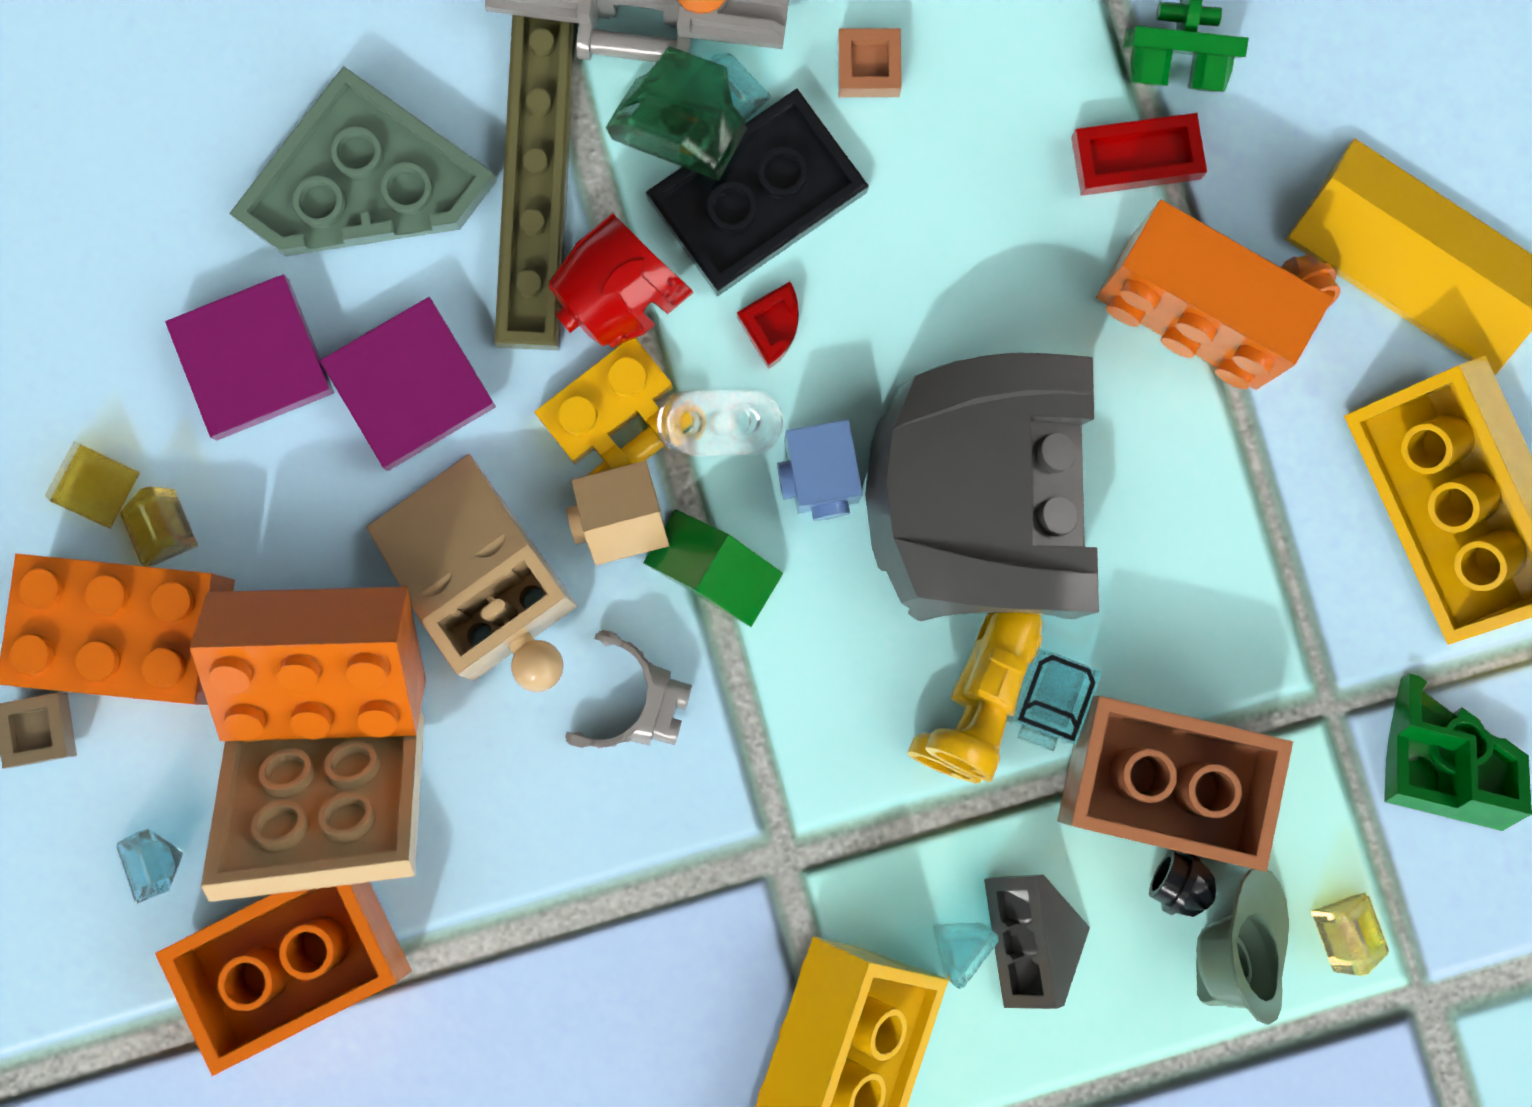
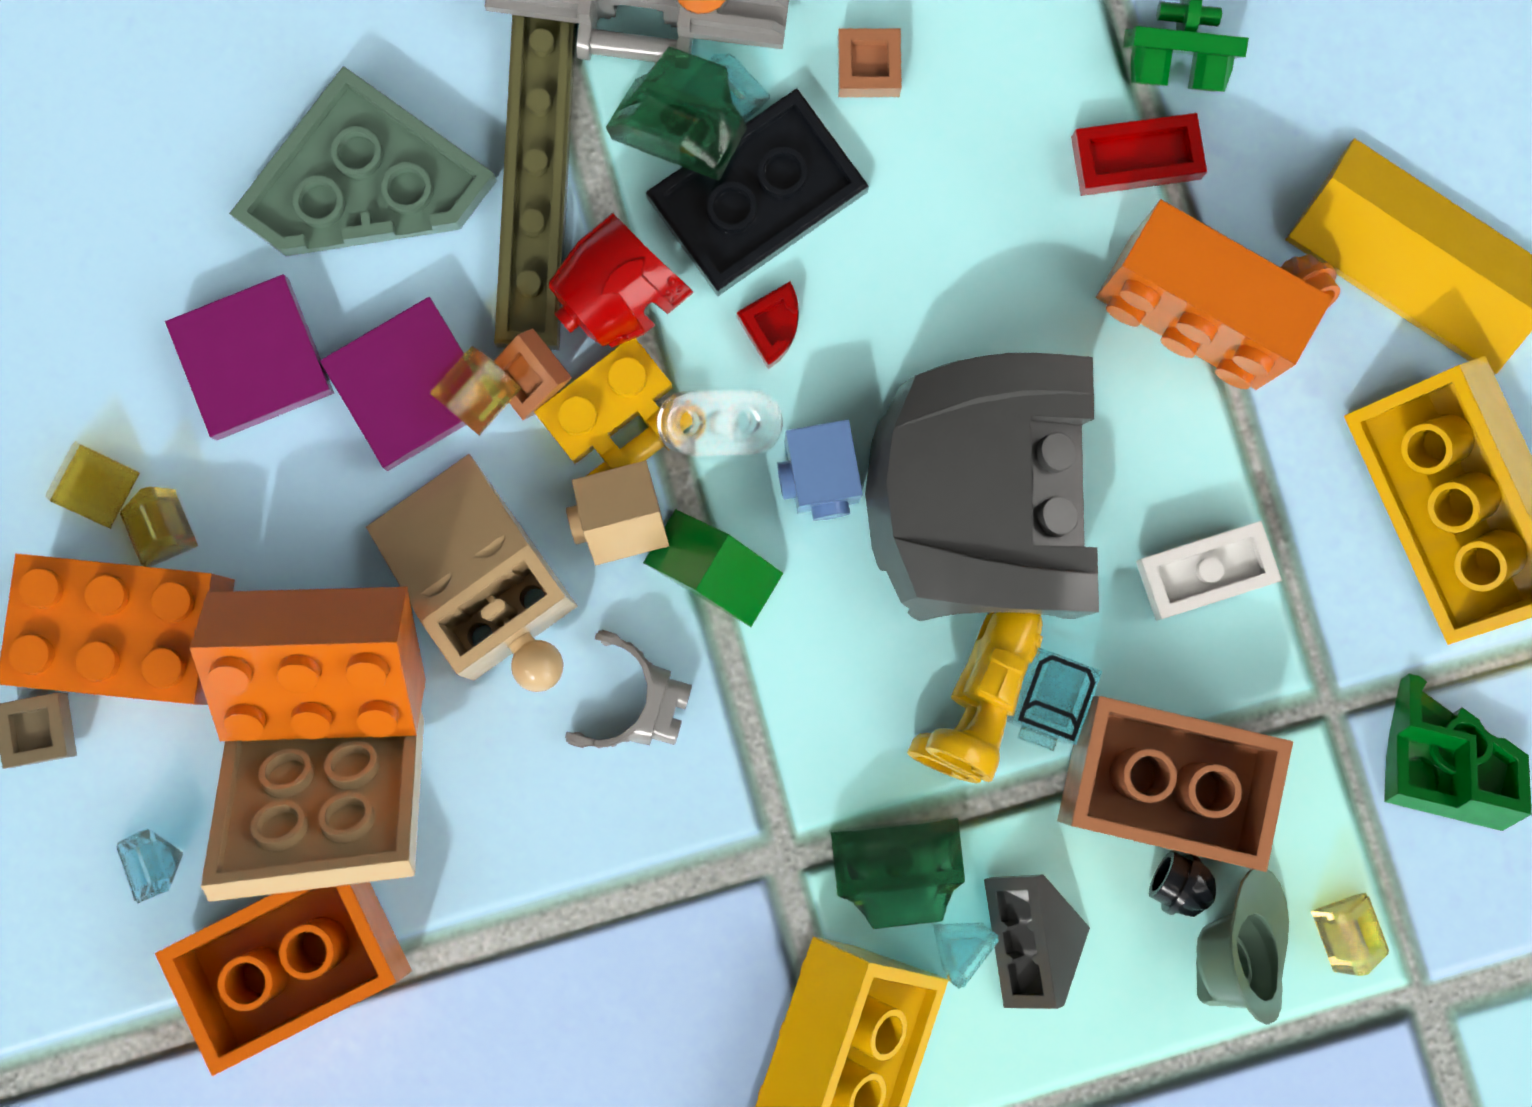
none -> clear yellow slope [430,346,521,436]
none -> nougat plate [484,328,572,420]
none -> clear green slope [829,816,965,929]
none -> white plate [1136,521,1282,621]

